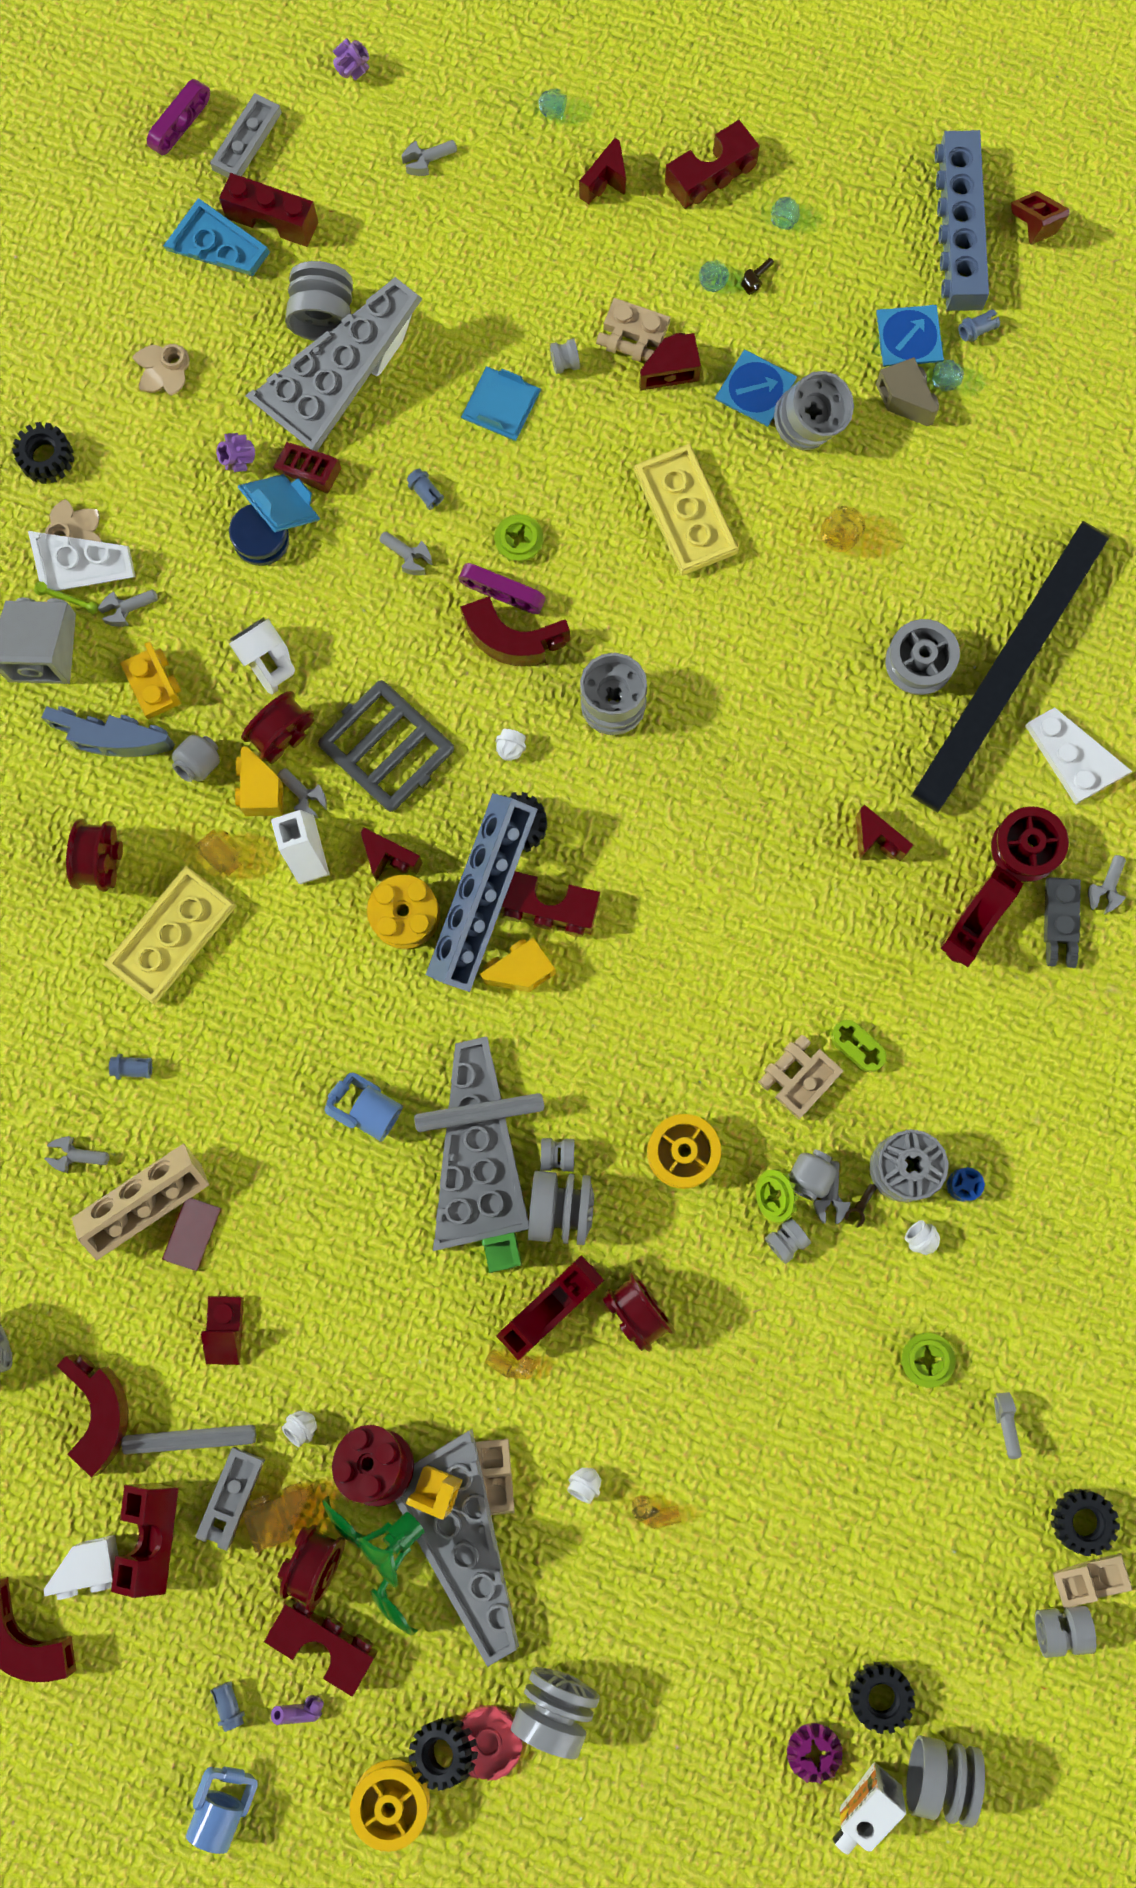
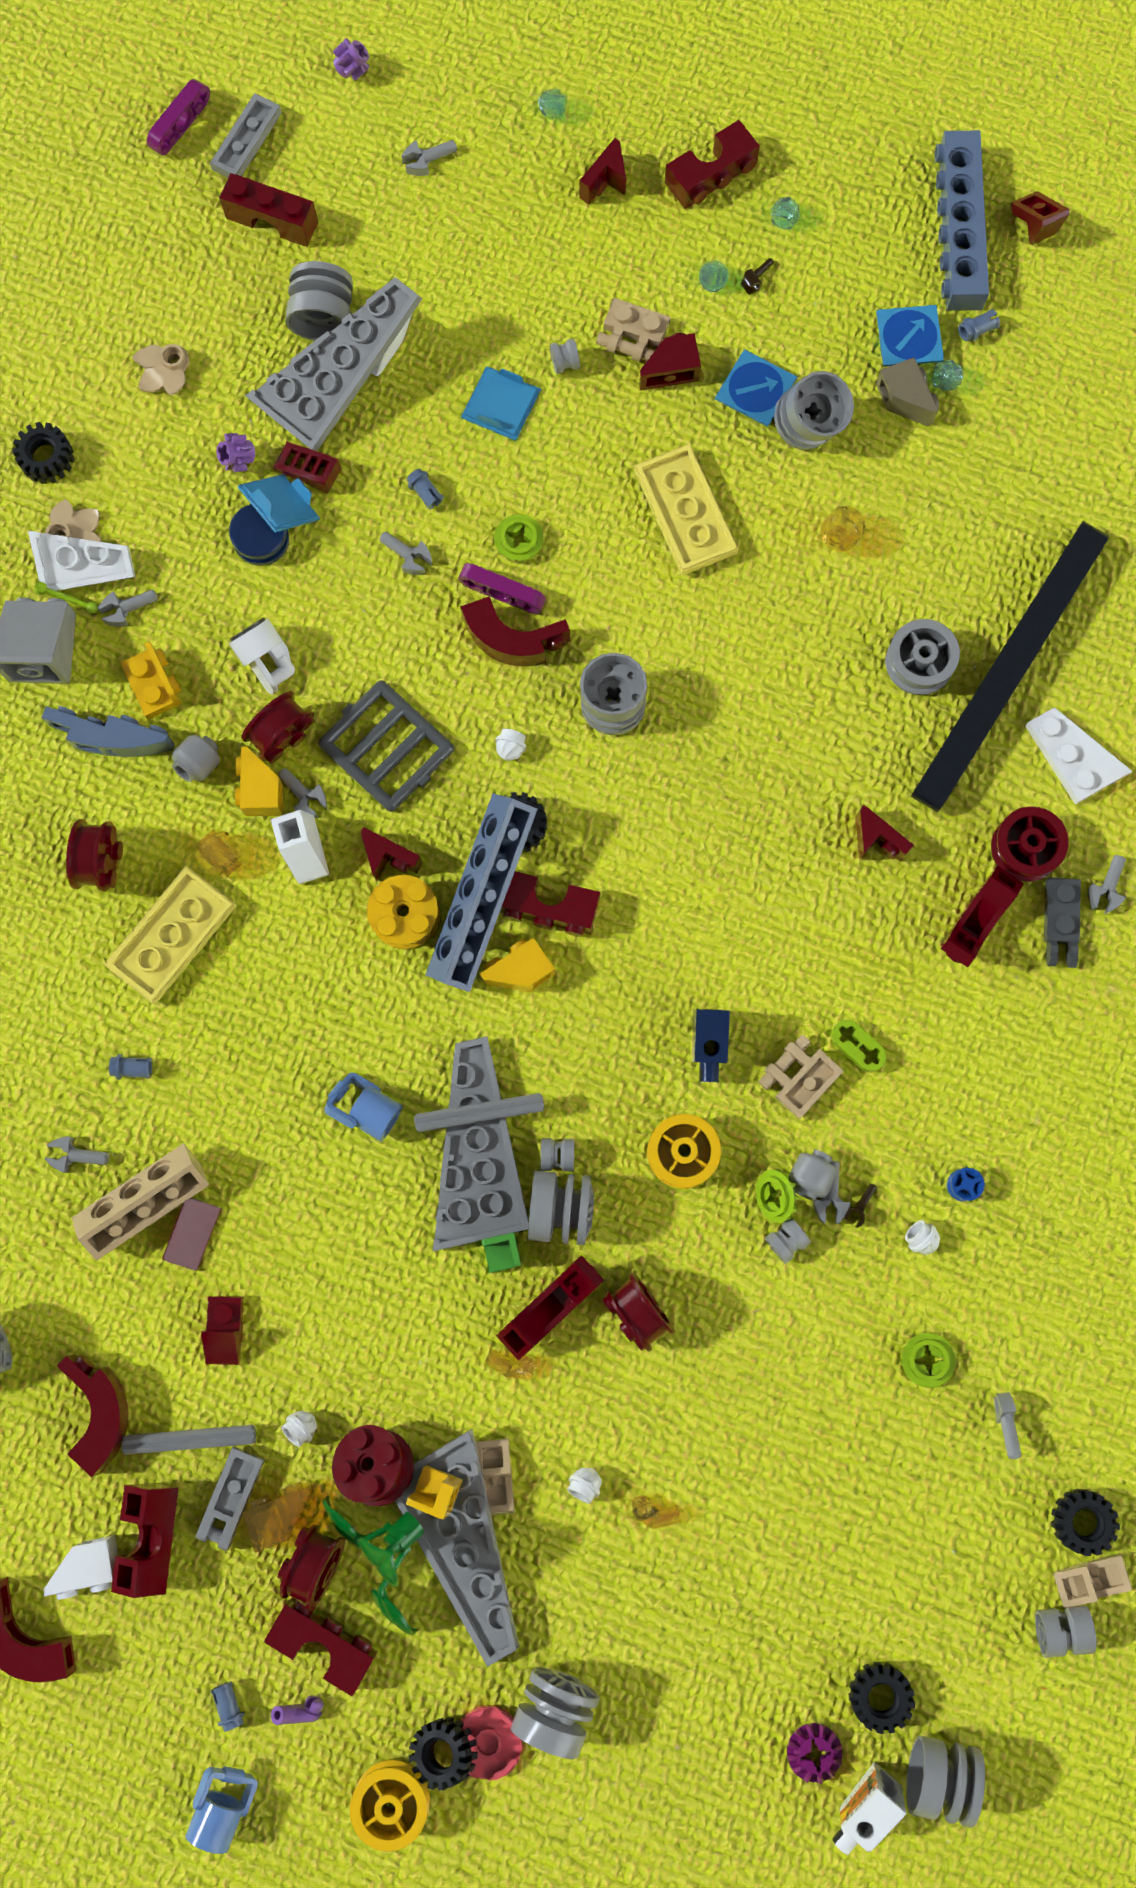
dark azure wing [163,198,270,276] -> none
light grey wheel [869,1129,949,1203] -> none
none -> dark blue torso [692,1009,730,1082]

